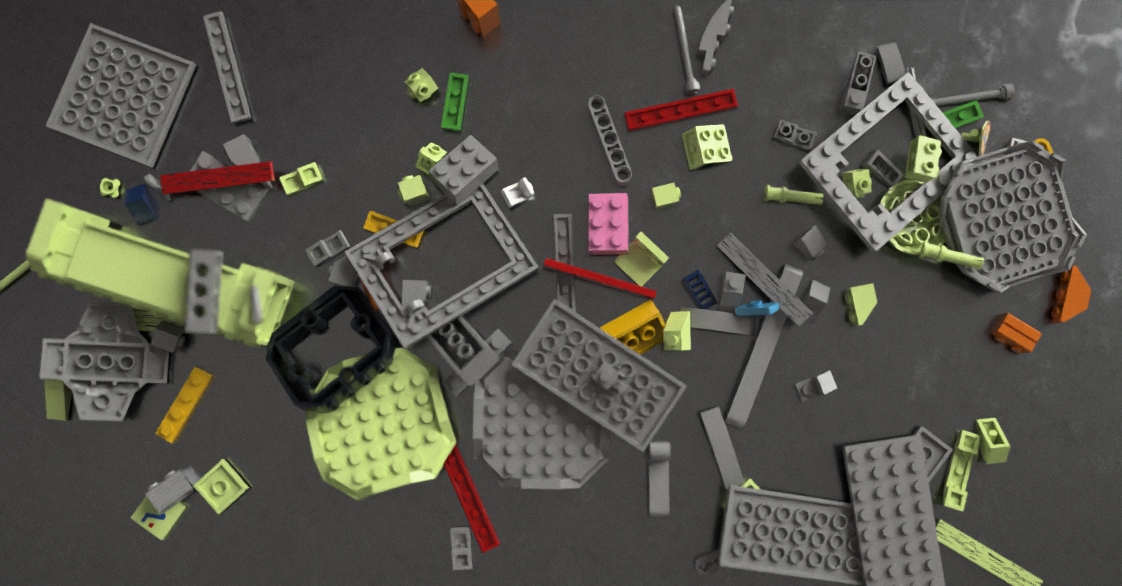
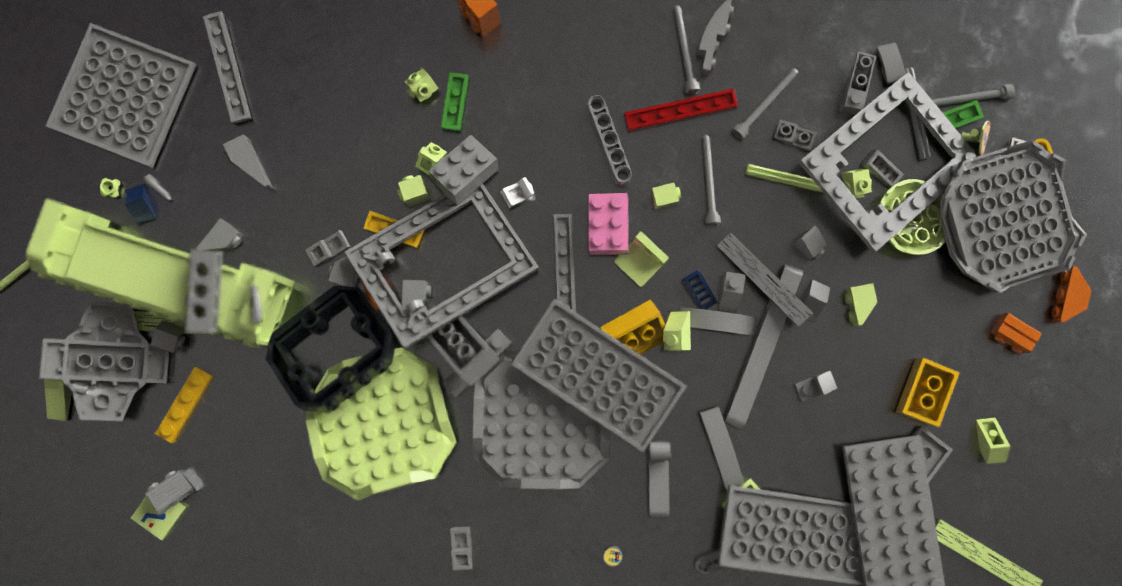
red tile [160,161,275,194] -> none
light grey plate [190,151,269,222] -> none
yellowish green plate [193,459,249,515] -> none
yellowish green slope [279,162,323,196] -> none
red tile [443,444,500,553] -> none
red tile [542,258,657,300] -> none
light grey plate [592,361,628,394] -> none
yellowish green bracket [682,125,732,170] -> none
dark azure plate [735,300,779,316] -> none
yellowish green pin [763,184,823,205] -> none
yellowish green brick [905,135,942,183] -> none
yellowish green pin [920,241,984,270] -> none
yellowish green slope [943,430,981,511] -> none
none -> light grey slope [196,218,243,251]
none -> tile [603,546,623,567]
none -> light grey piece [702,135,721,225]
none -> light grey piece [732,69,798,140]
none -> yellowish green axle [746,164,822,192]
none -> yellow brick [896,358,960,427]

